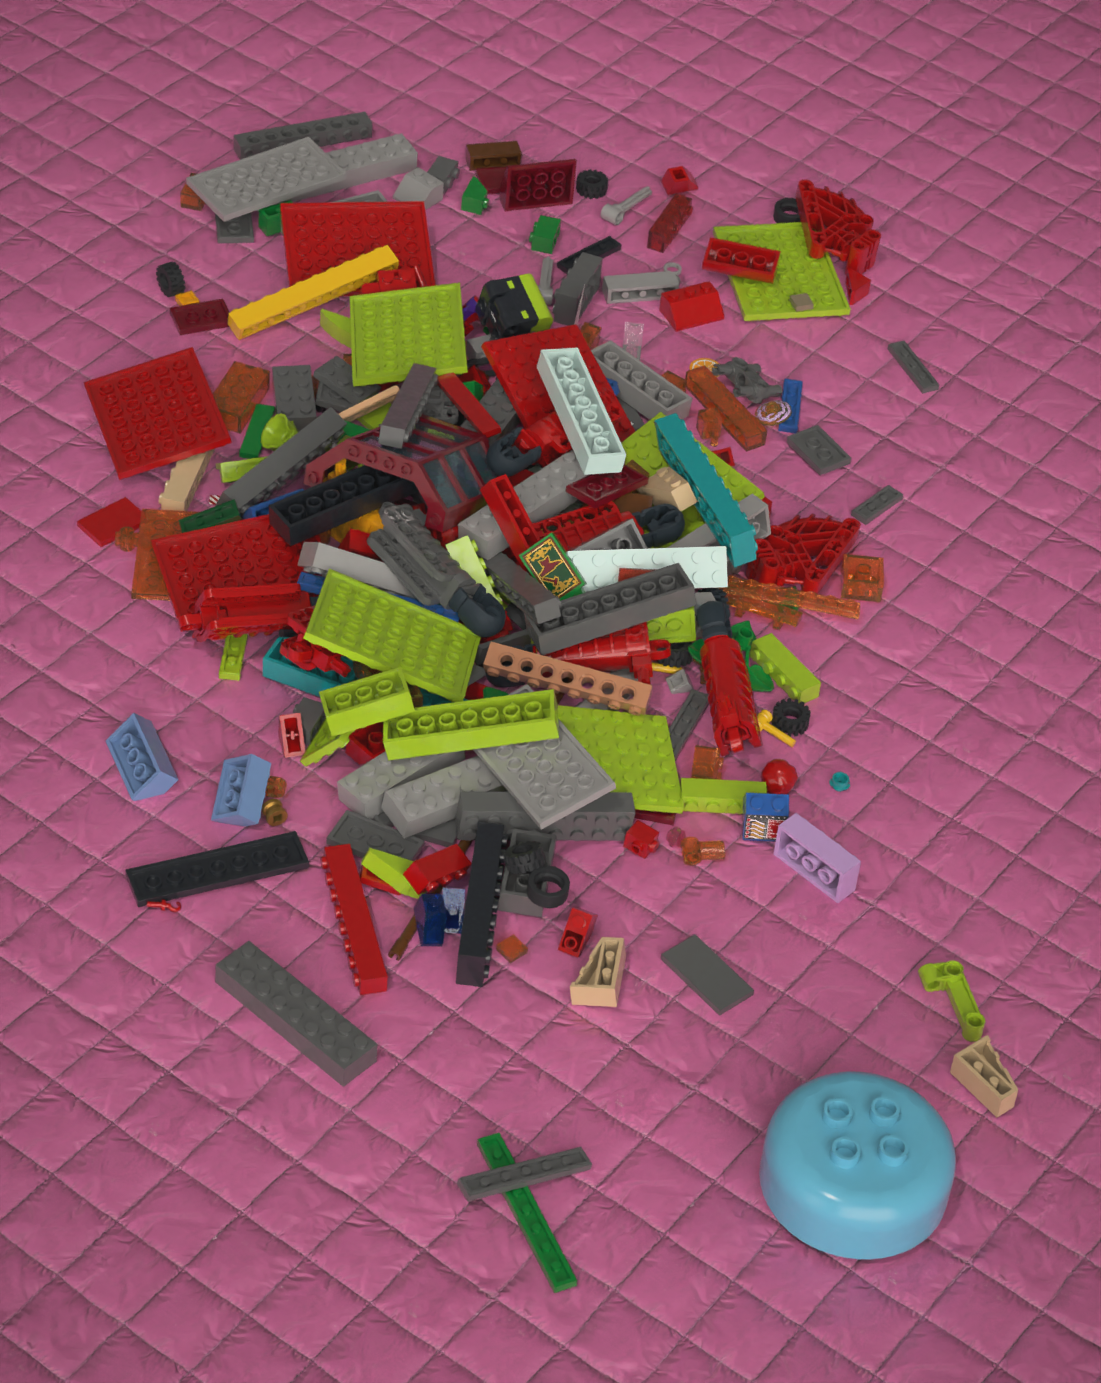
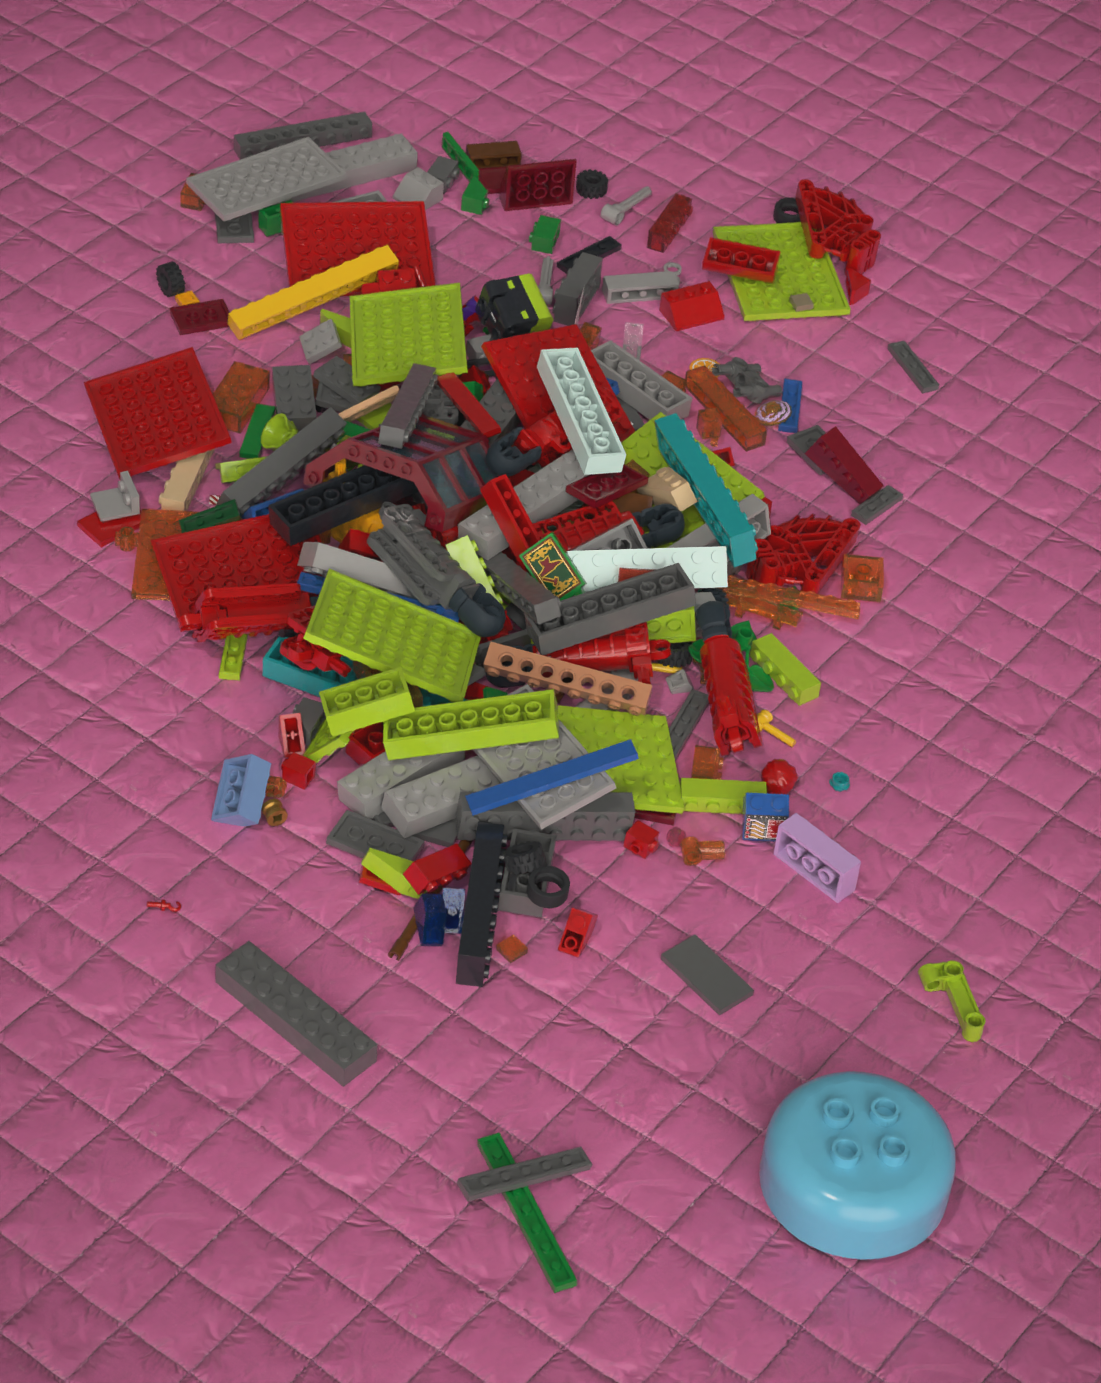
medium blue slope [106,713,179,801] -> none
black plate [125,831,309,907] -> none
red brick [320,844,388,995] -> none
tan wedge [570,937,626,1007] -> none
red slope [661,166,699,195] -> none
black tyre [771,698,811,737] -> none
tan wedge [950,1035,1018,1117] -> none
none -> light grey bracket [90,471,140,521]
none -> red brick [281,752,316,790]
none -> light grey plate [299,319,342,364]
none -> green tile [442,132,479,182]
none -> blue tile [465,739,639,816]
none -> dark red wedge [804,426,884,504]

